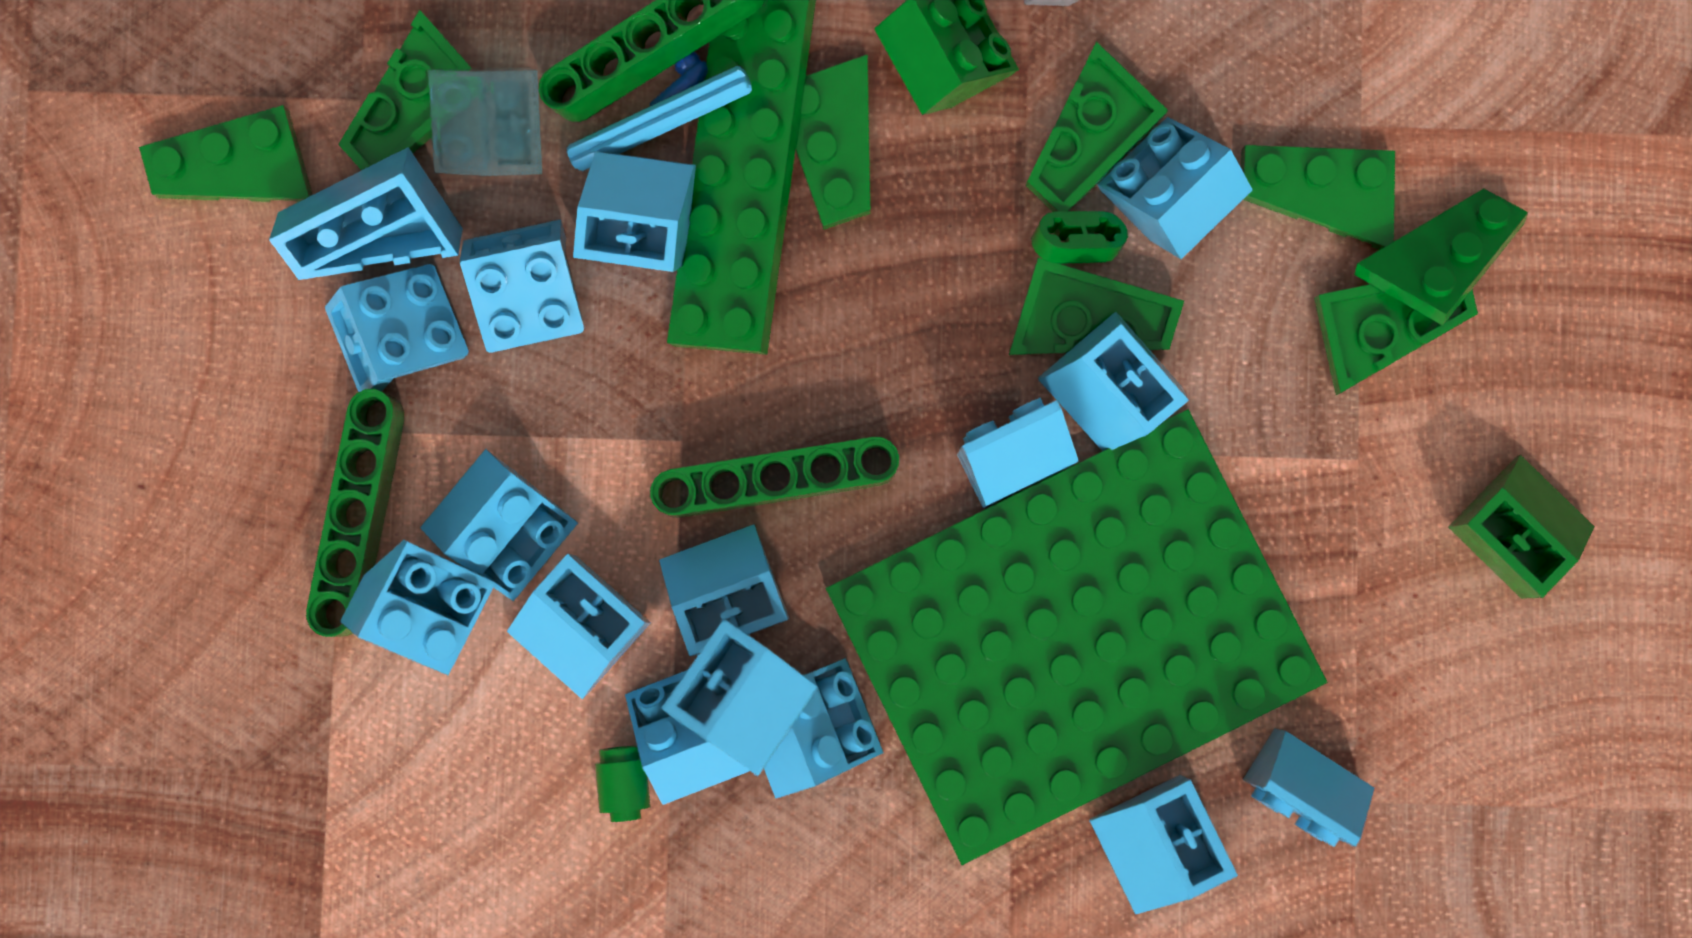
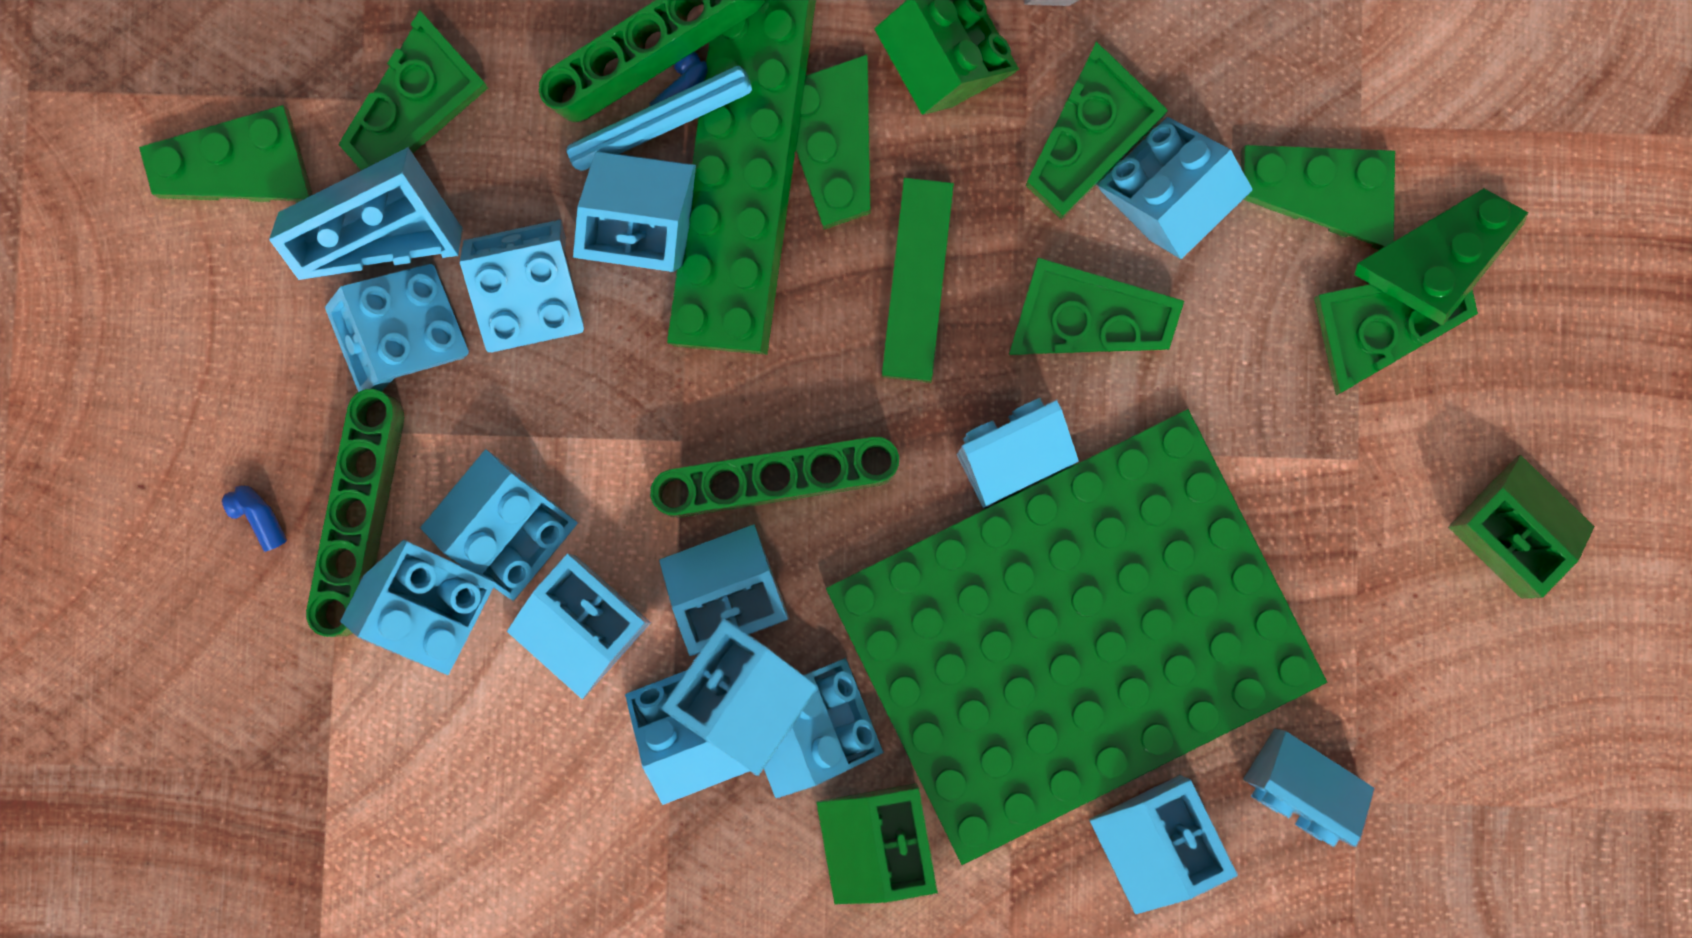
clear light blue slope [428,67,542,176] -> none
green brick [595,745,651,822] -> none
green beam [1031,211,1128,264] -> none
medium azure slope [1038,312,1189,451] -> none
none -> blue arm [222,485,287,552]
none -> green slope [816,783,938,905]
none -> green tile [882,178,954,383]

